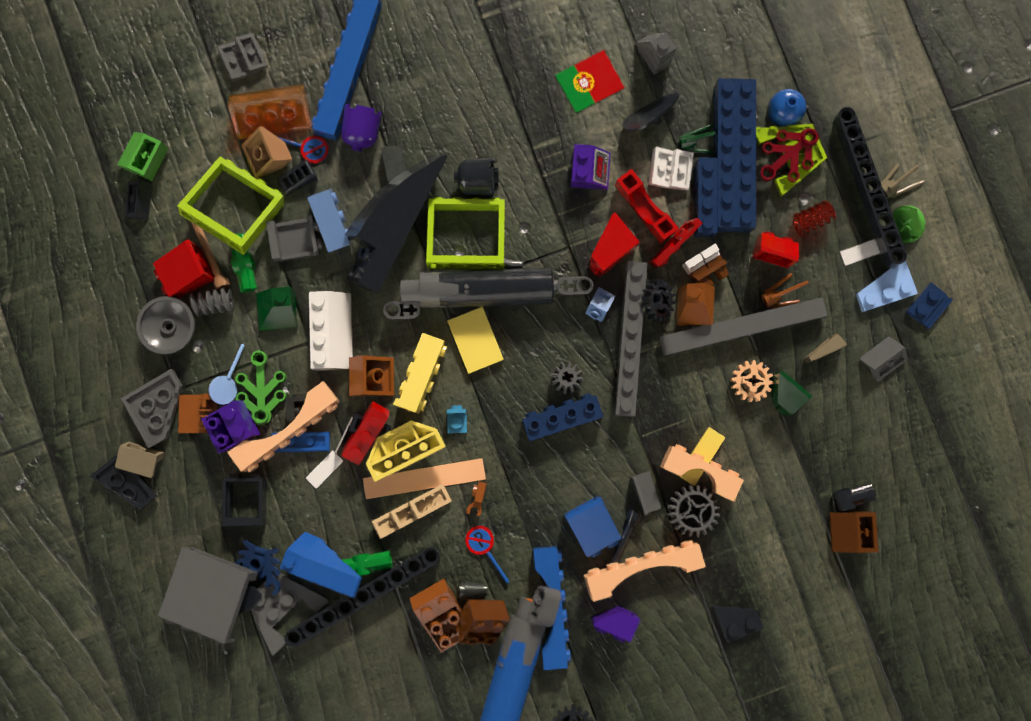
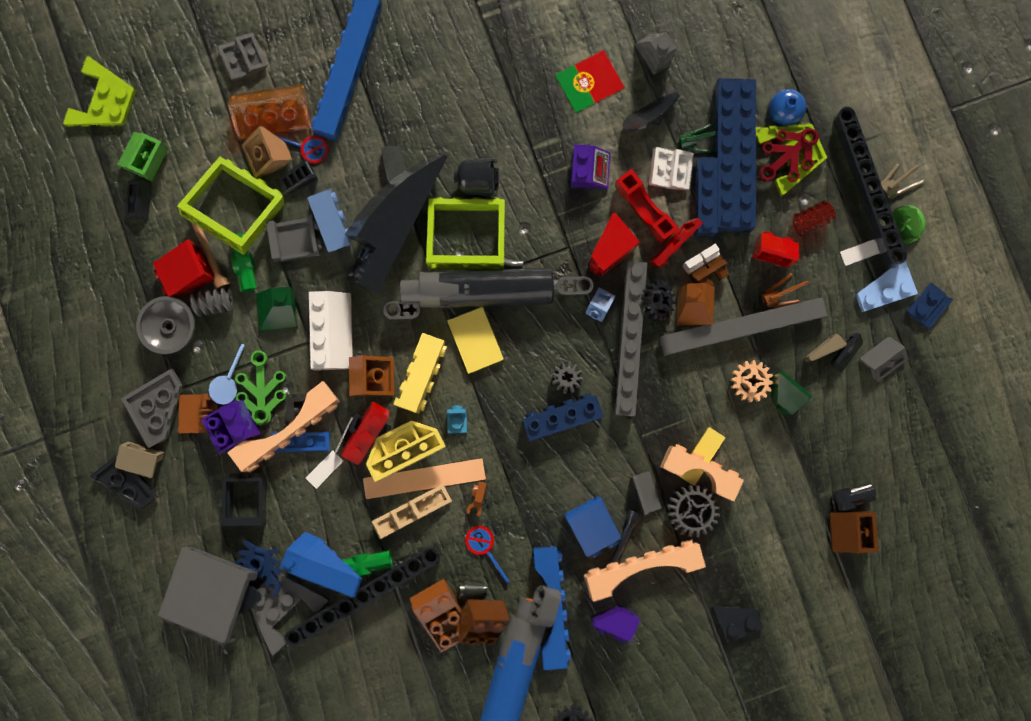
dark purple cylinder [341,104,382,152] -> none
none -> lime wing [63,56,136,127]
none -> black slope [830,332,863,372]

